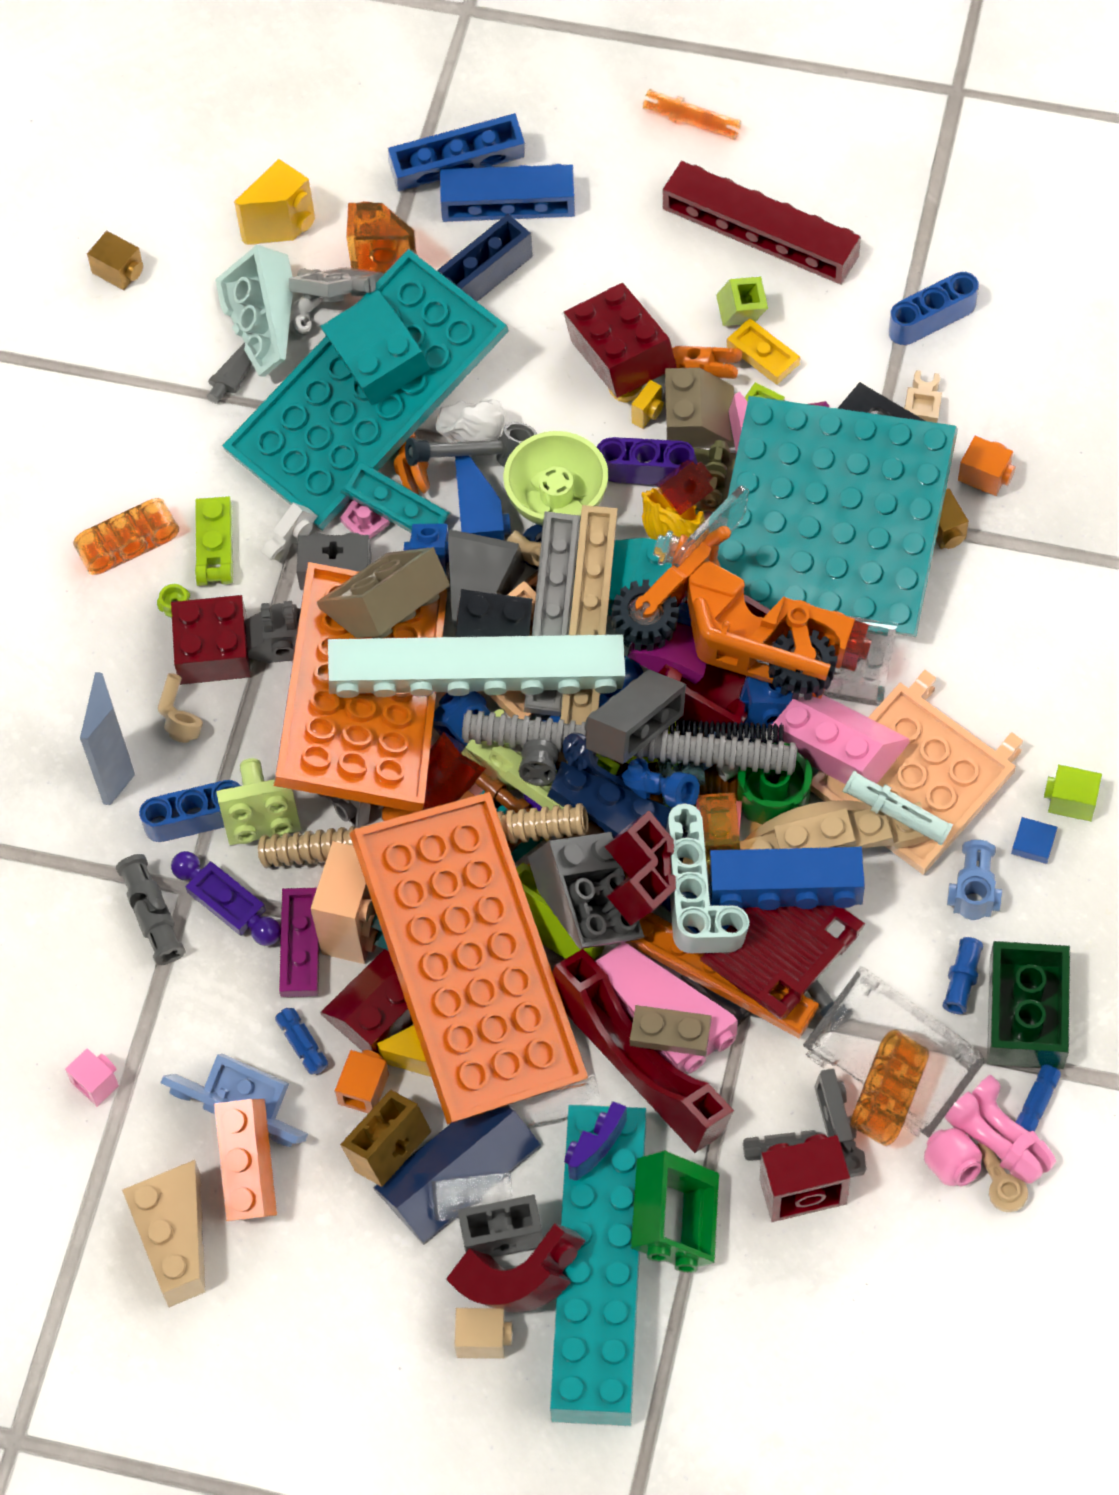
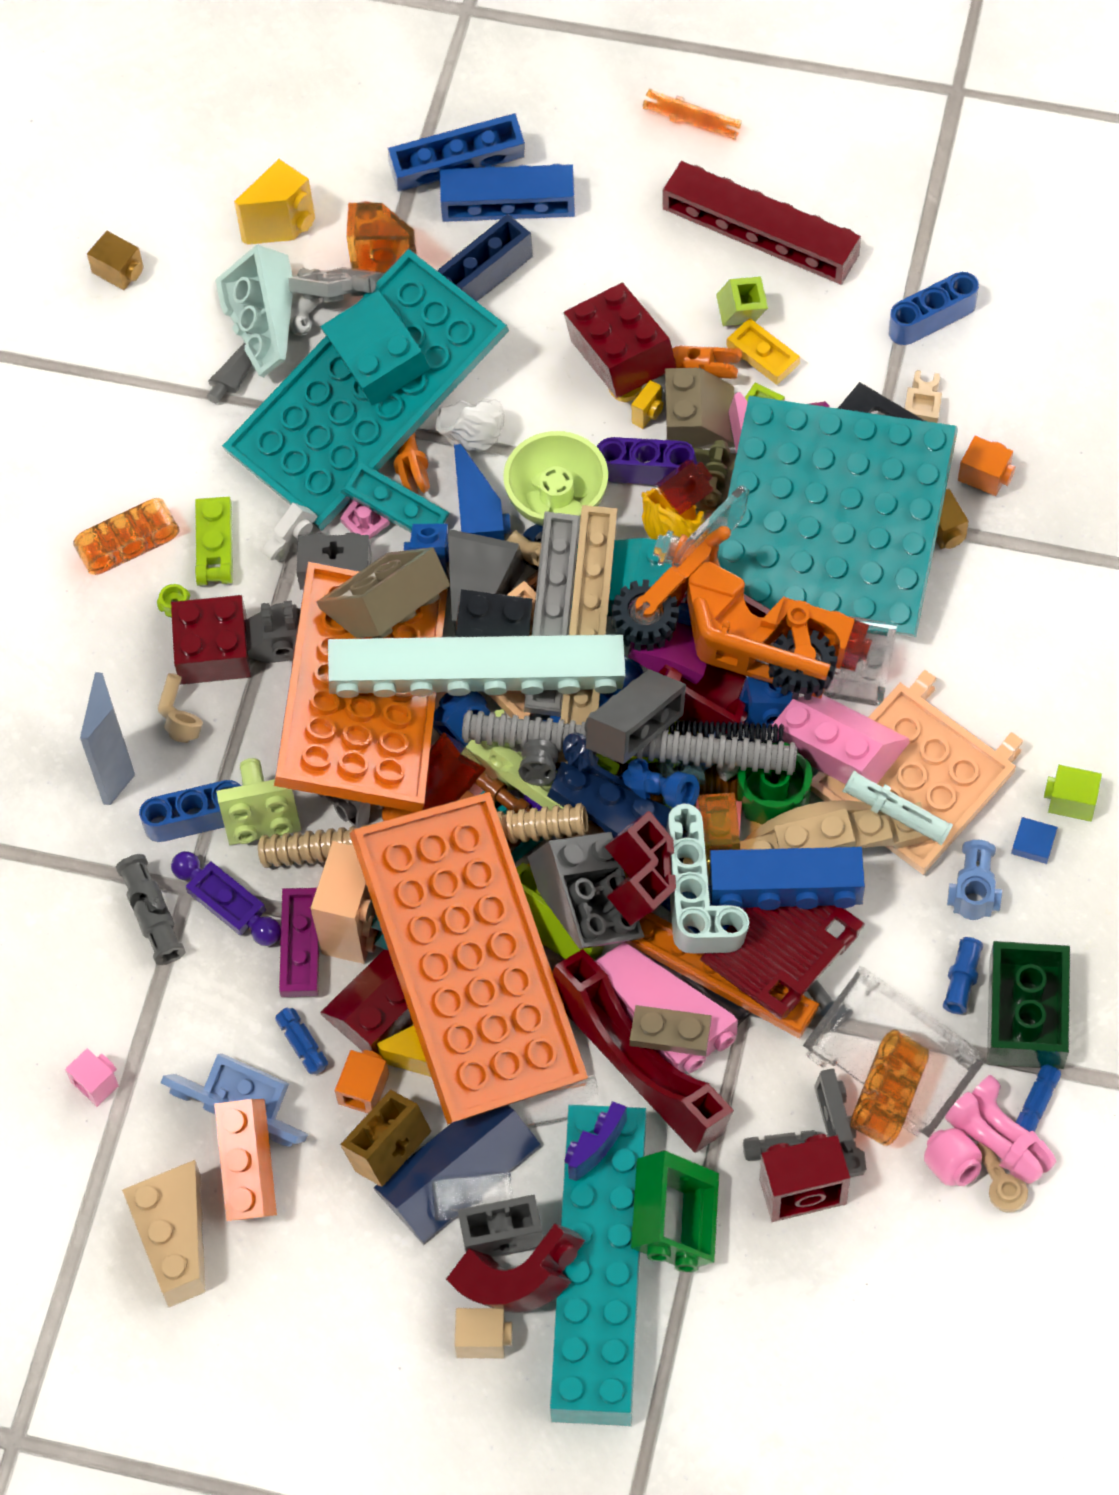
dark grey piece [405,422,537,468] -> none

